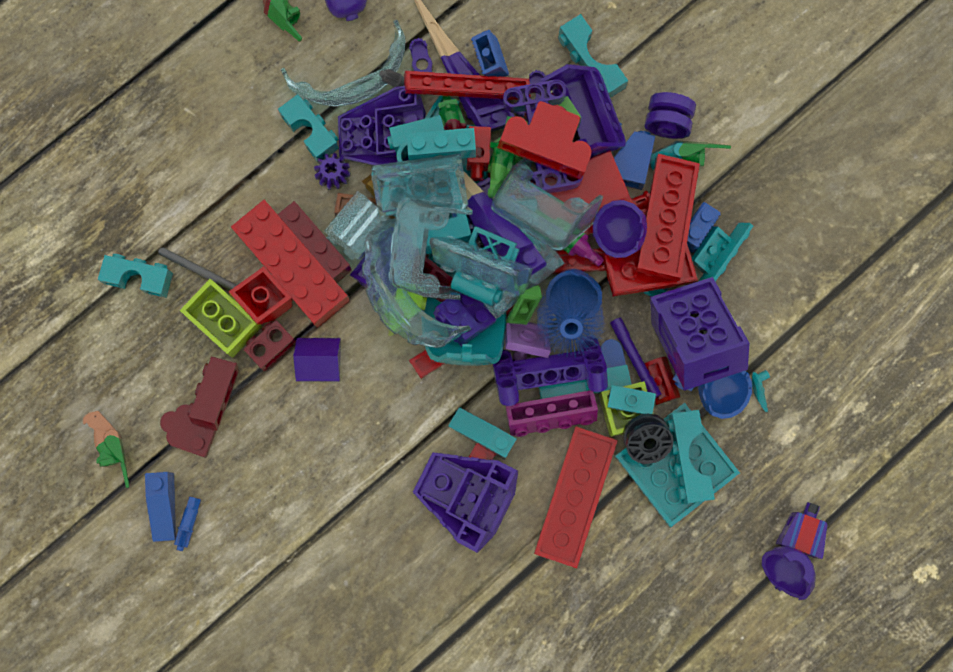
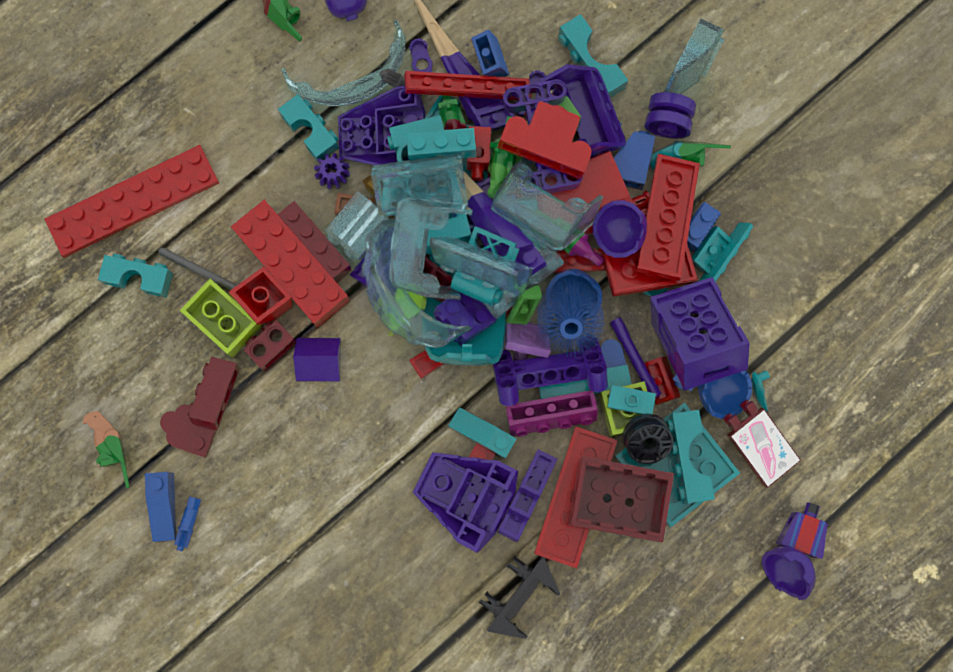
none -> red plate [44,145,219,258]
none -> black hose [478,555,560,639]
none -> dark purple slope [497,449,557,542]
none -> dark red container [567,456,674,543]
none -> clear light blue slope [664,18,725,94]
none -> tile [722,399,801,488]

